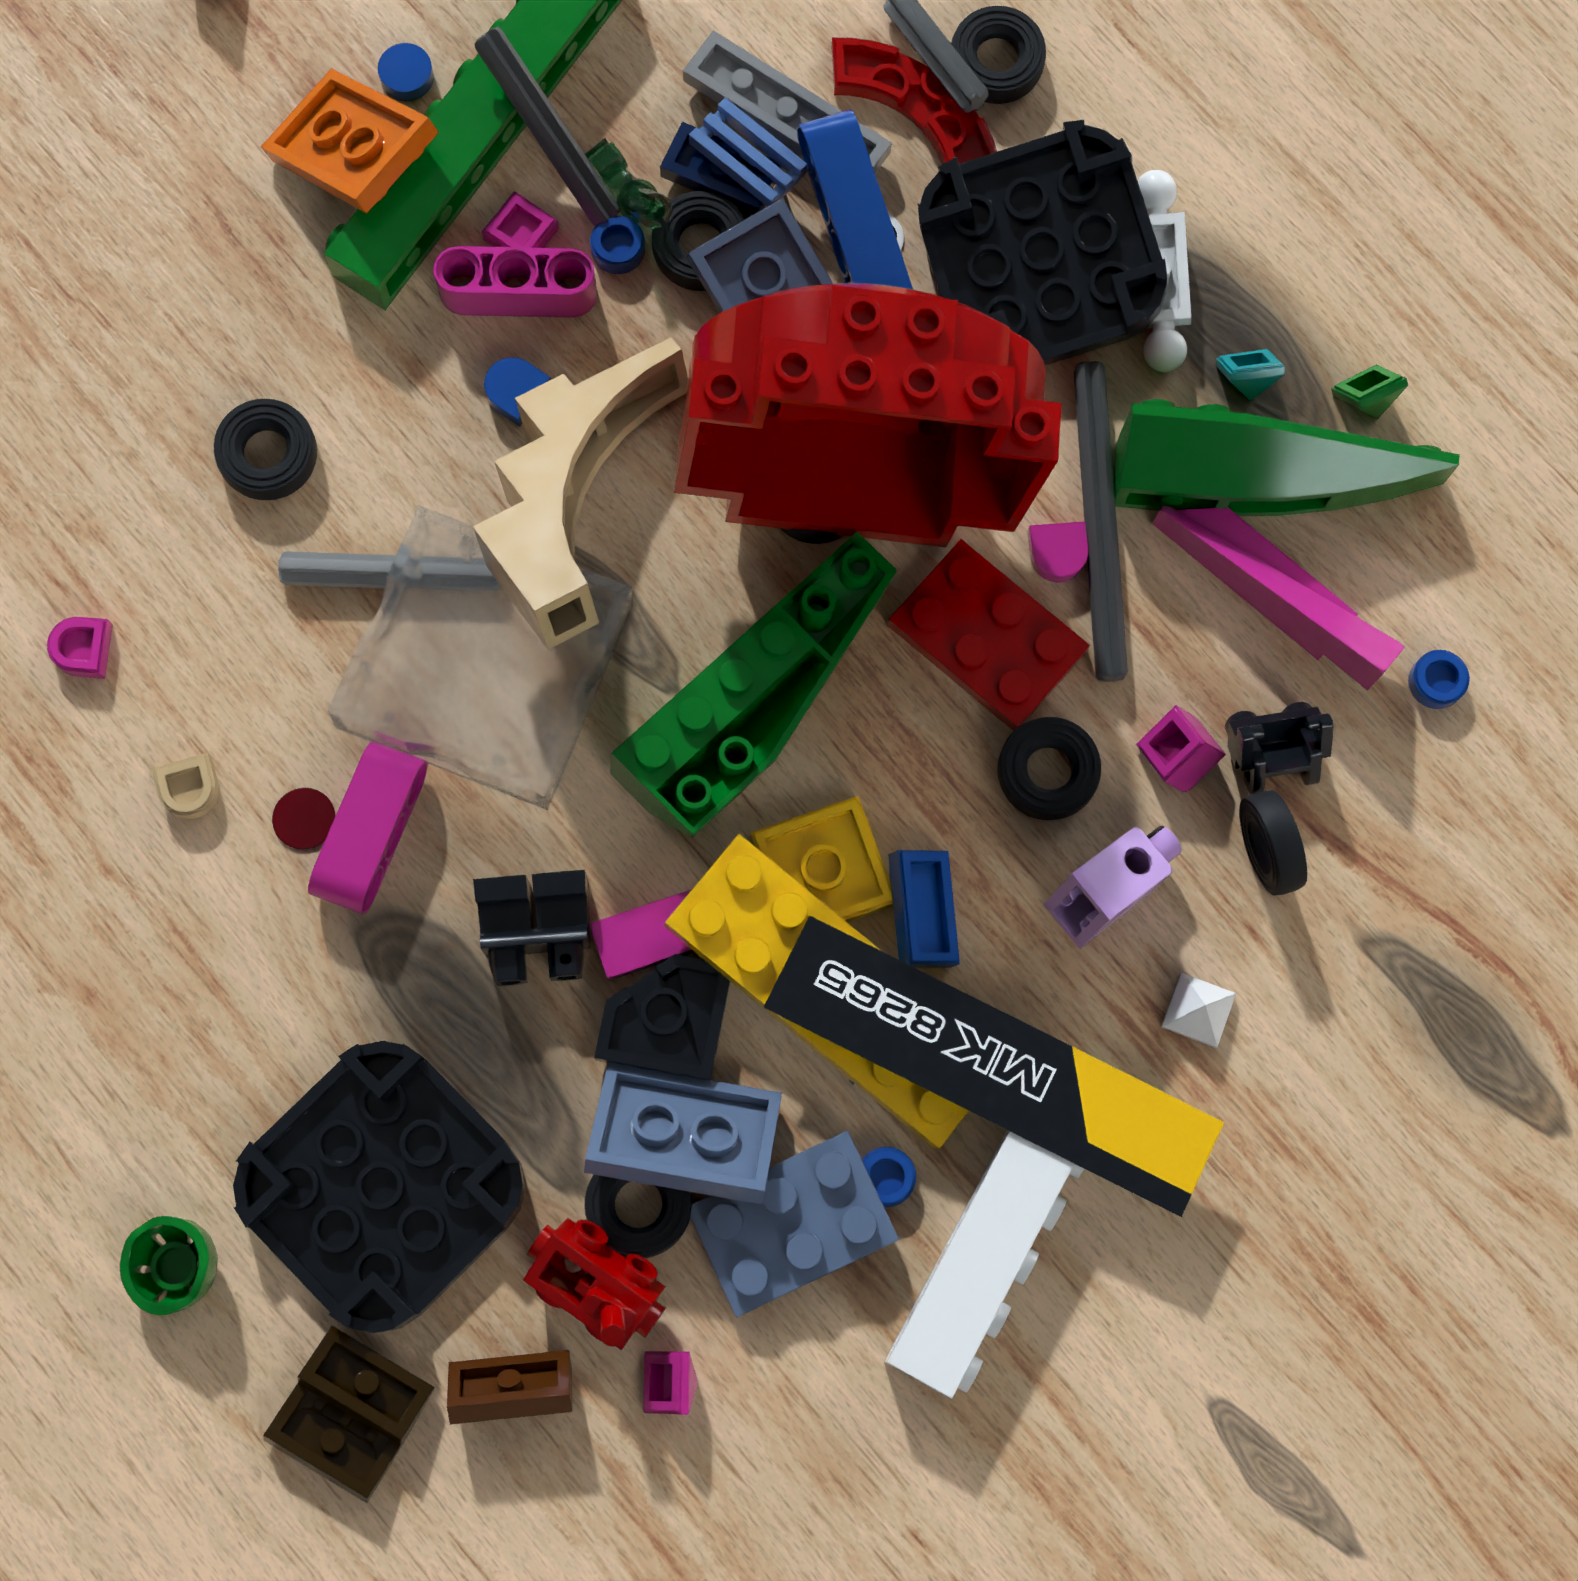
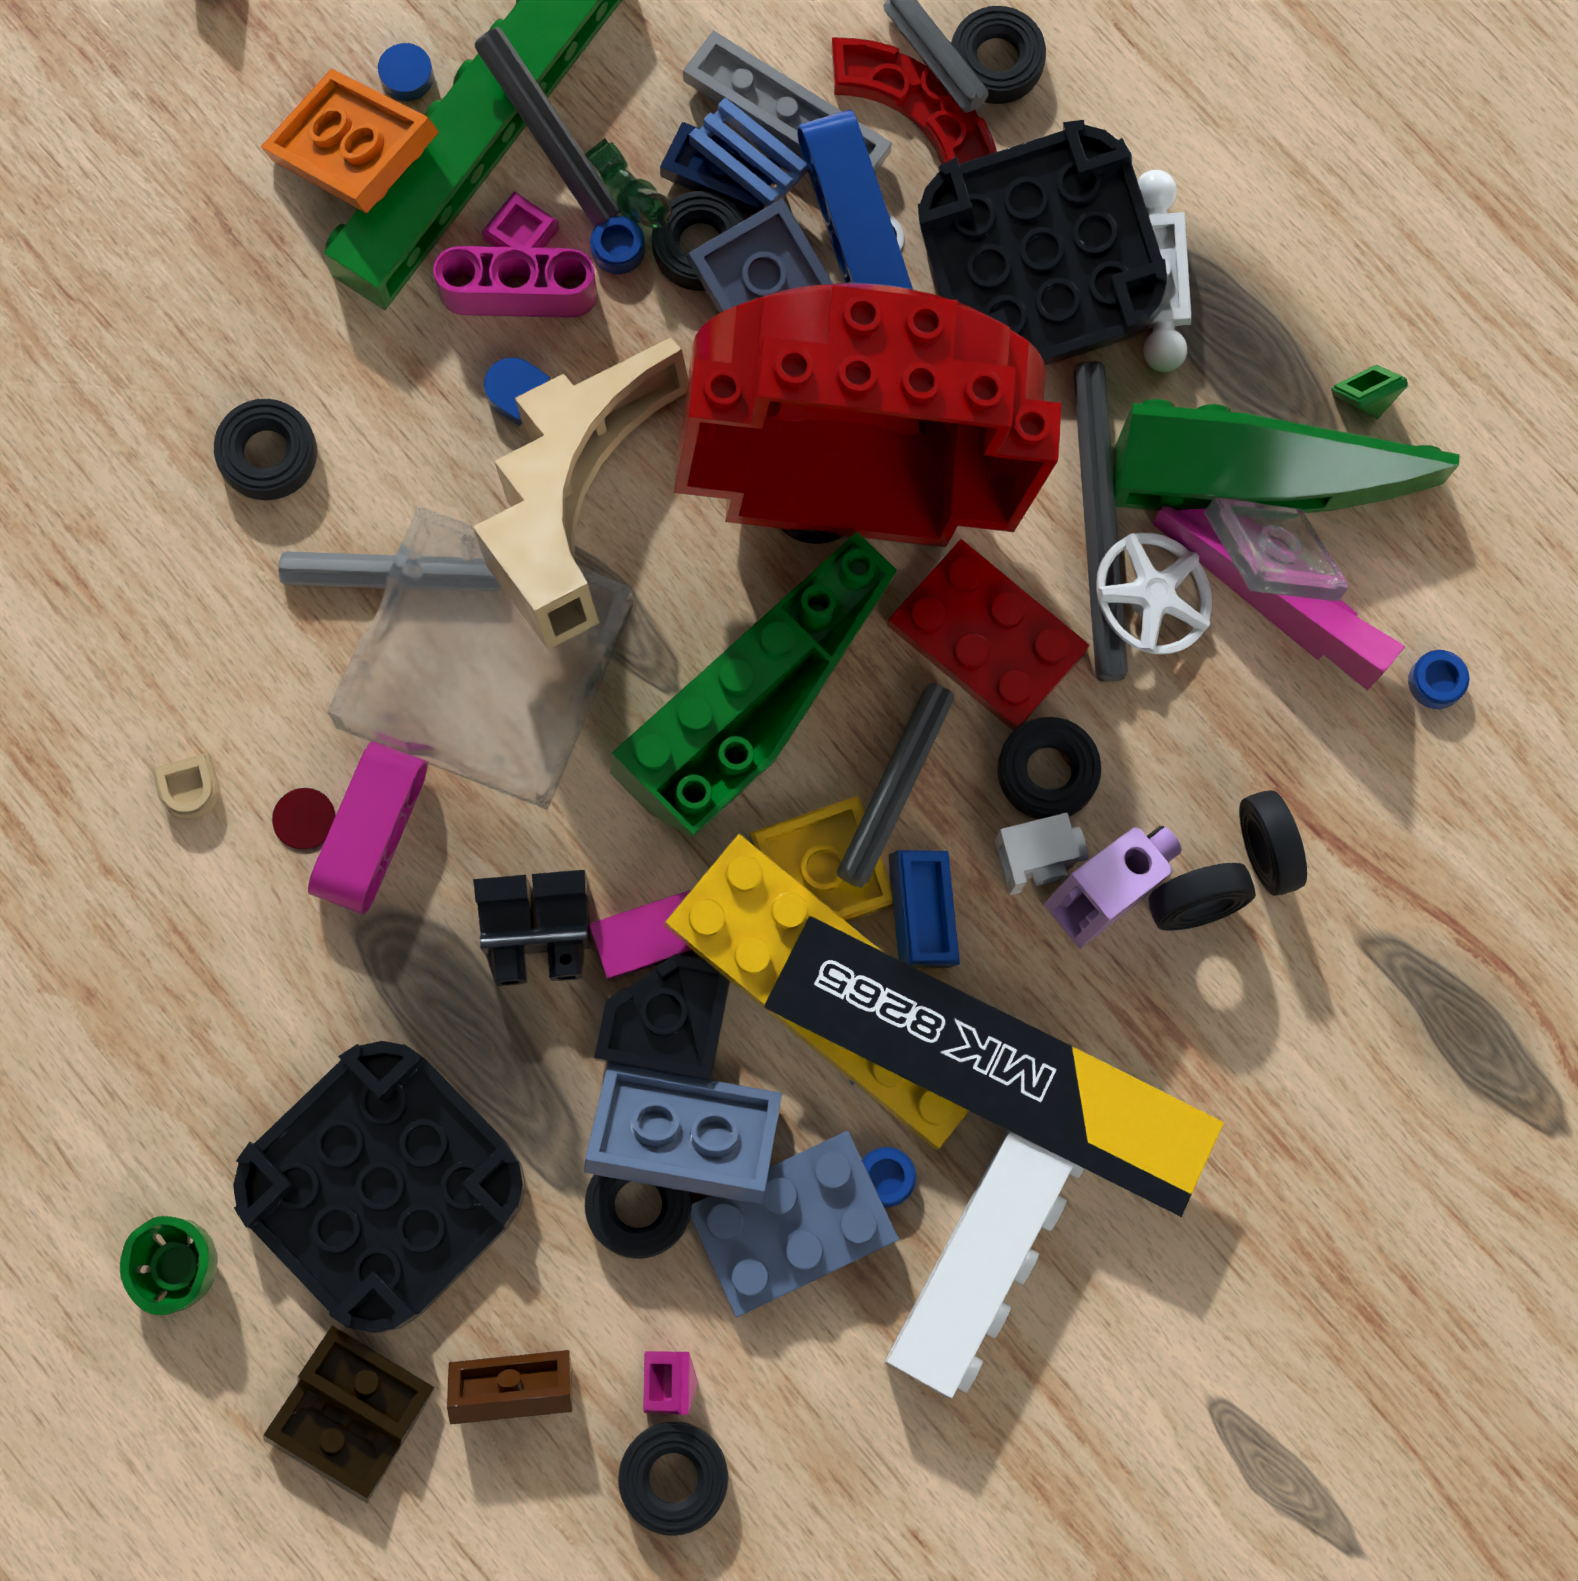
dark pink tile [47,617,113,679] -> none
red brick [523,1218,666,1350] -> none
dark pink tile [1028,521,1088,583] -> none
dark pink slope [1136,705,1226,792] -> none
white slope [1161,973,1236,1048] -> none
teal slope [1216,349,1285,401] -> none
black piece [1225,702,1334,794] -> none
none -> black tyre [618,1421,728,1536]
none -> dark grey axle [837,683,954,888]
none -> white brick [994,813,1088,895]
none -> white wheel [1096,533,1212,654]
none -> black tyre [1148,863,1256,931]
none -> clear plate [1204,498,1349,601]

